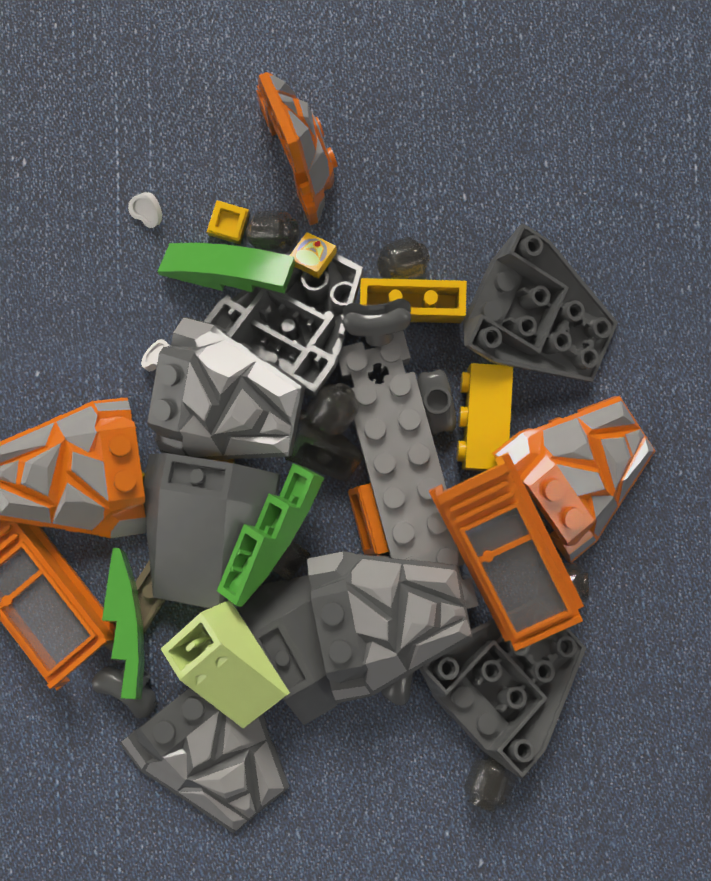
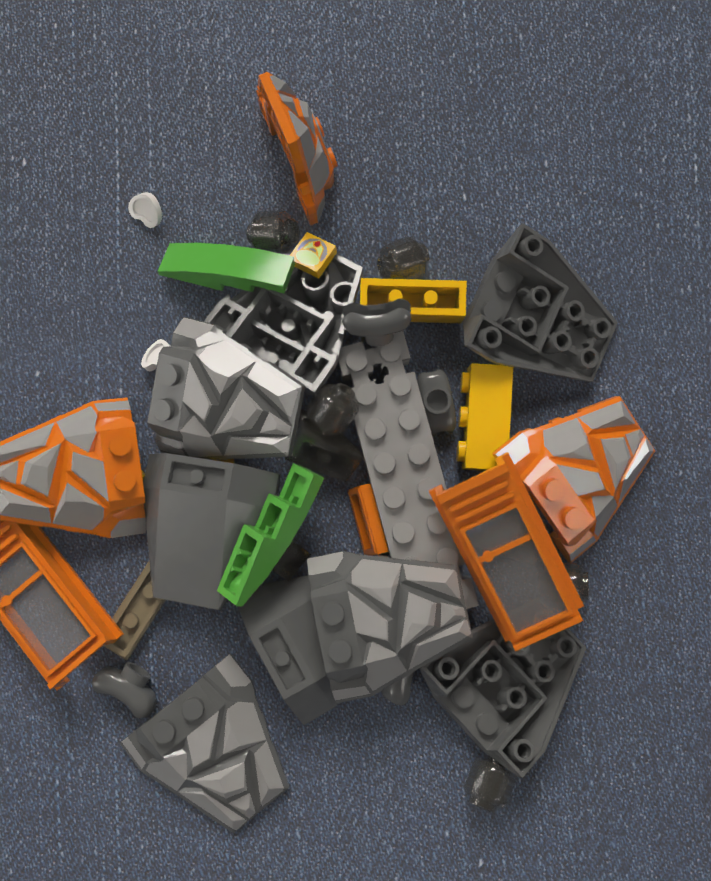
bright green slope [102,548,145,699] -> none
yellowish green slope [161,600,290,728] -> none
yellow tile [207,200,250,244] -> none

